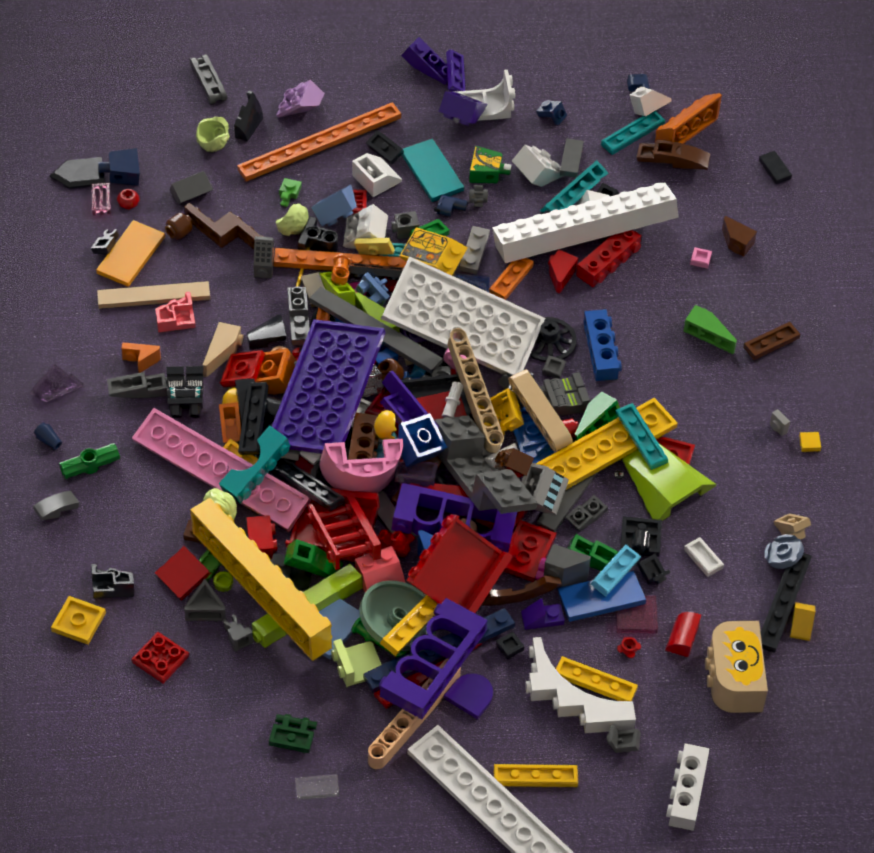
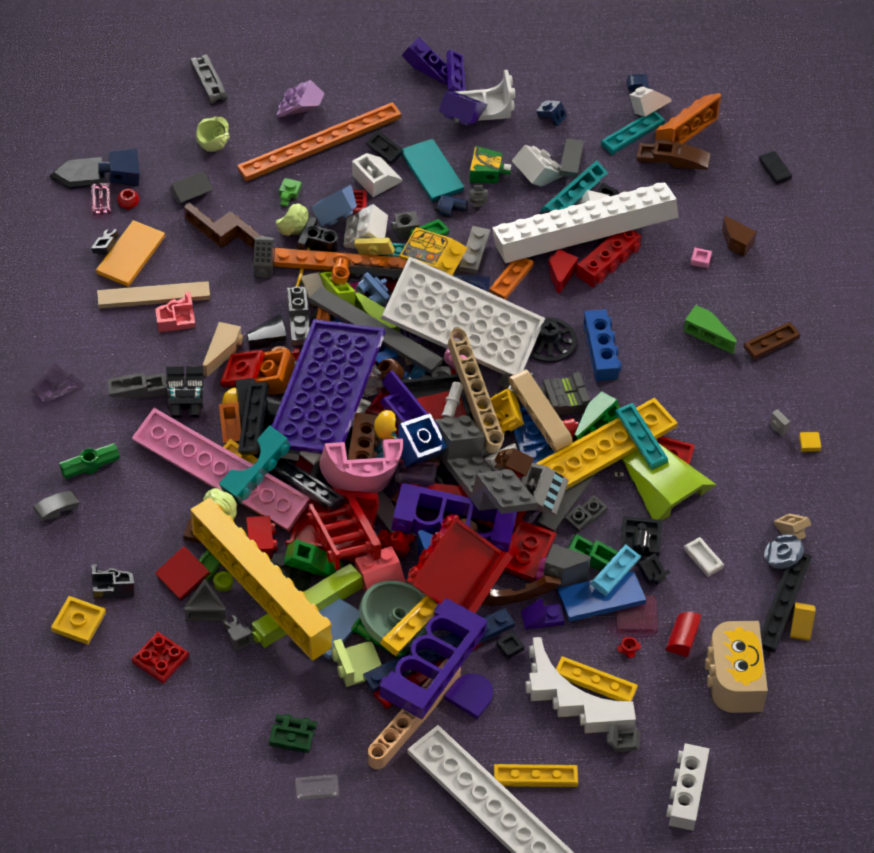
dark blue cone [34,422,62,450] -> none
orange slope [121,342,161,373] -> none
reddish brown head [165,213,193,240] -> none
black slope [234,91,263,141] -> none
dark grey tile [542,355,566,379] -> none

